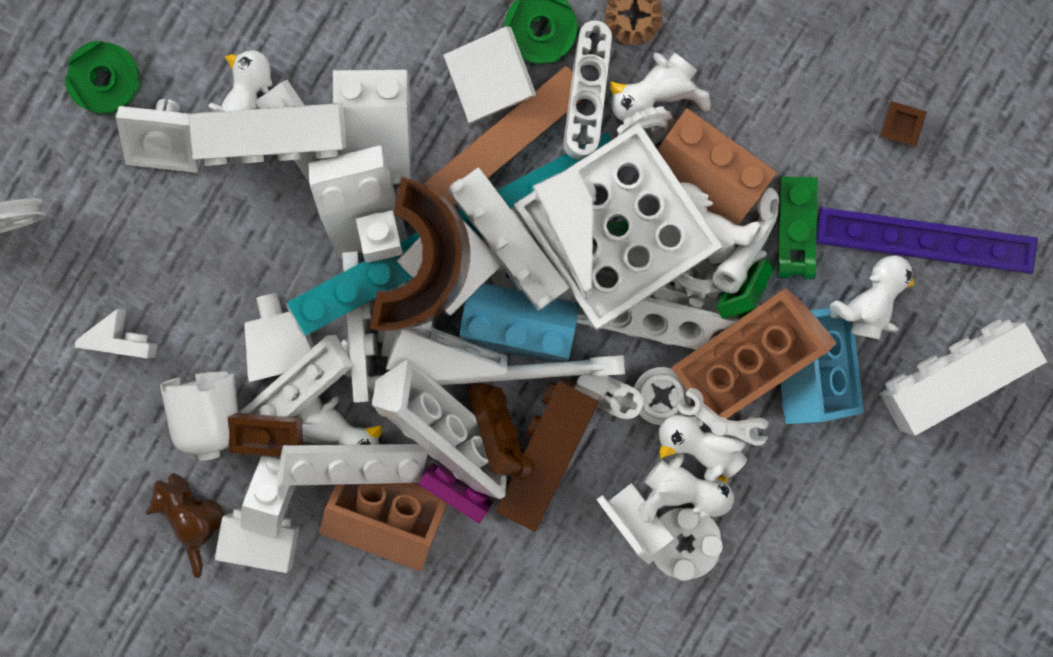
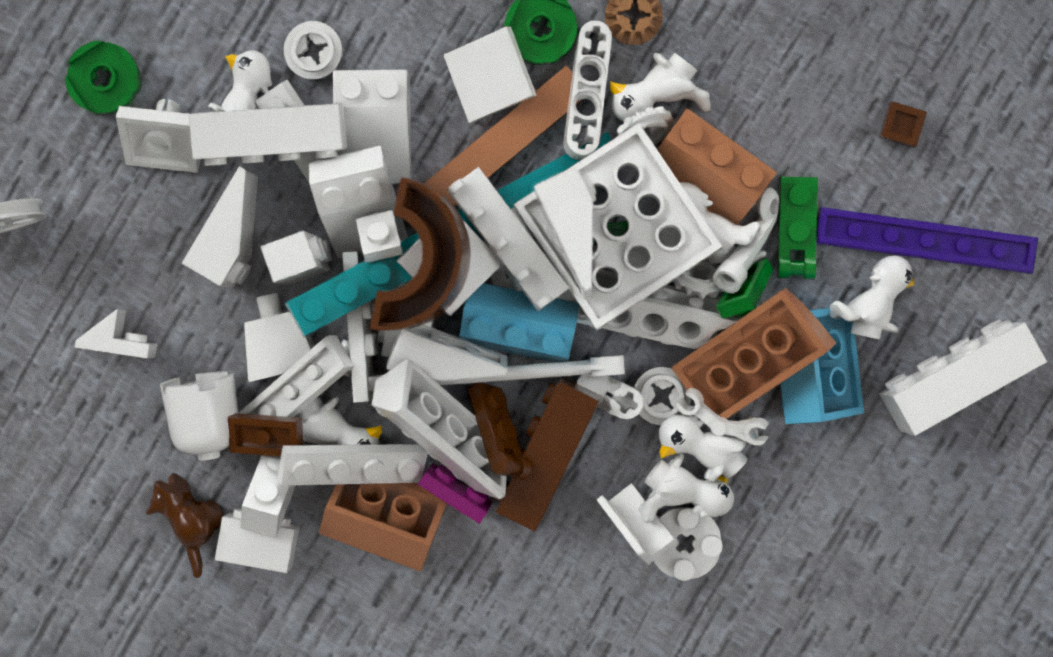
none -> white slope [182,167,258,288]
none -> white brick [260,231,333,285]
none -> white gear [284,21,342,80]

